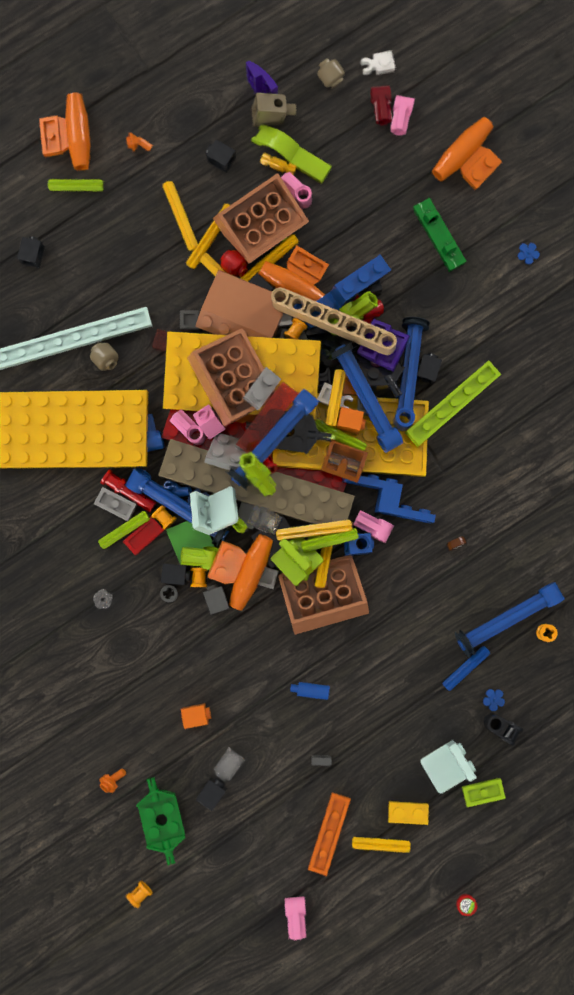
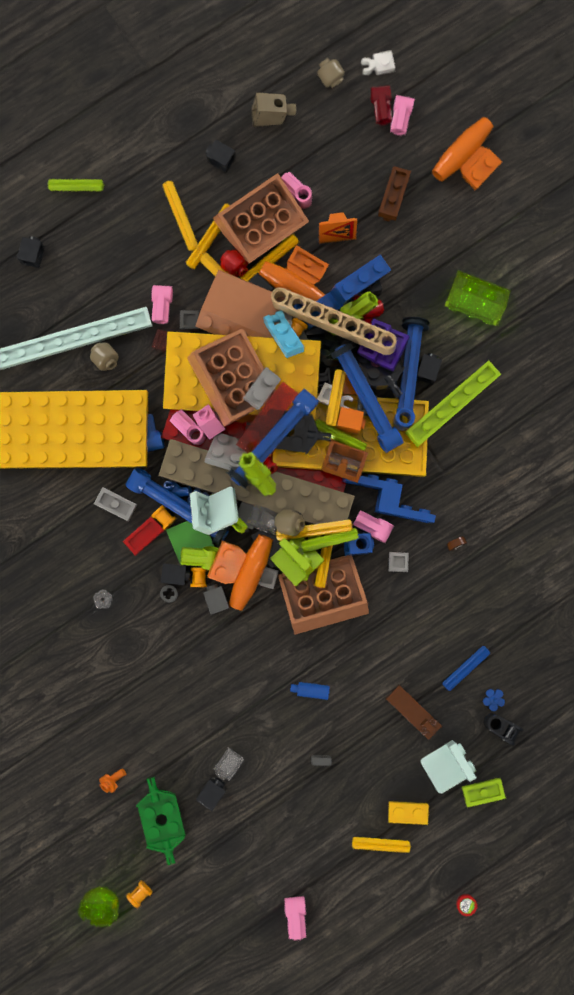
orange plate [39,93,91,171] -> none
lime axle [98,511,150,549] -> none
red pin [100,469,156,513] -> none
orange plate [126,132,153,152] -> none
orange brick [181,703,211,729] -> none
dark purple slope [246,61,278,94] -> none
lime piece [251,124,332,184] -> none
yellow axle [261,153,296,175] -> none
orange tile [308,792,351,876] -> none
green hinge [413,198,467,272] -> none
blue piece [455,582,565,658] -> none
blue plant [518,243,540,264] -> none
light orange bush [536,624,558,642] -> none
none -> clear neon green cylinder [78,887,119,927]
none -> bright pink piece [152,285,173,324]
none -> medium azure plate [263,310,304,358]
none -> dark tan head [274,509,305,536]
none -> orange piece [319,212,357,243]
none -> reddish brown hinge [378,166,411,222]
none -> reddish brown hinge [385,685,442,740]
none -> light grey tile [388,552,409,572]
none -> clear neon green slope [445,270,510,326]

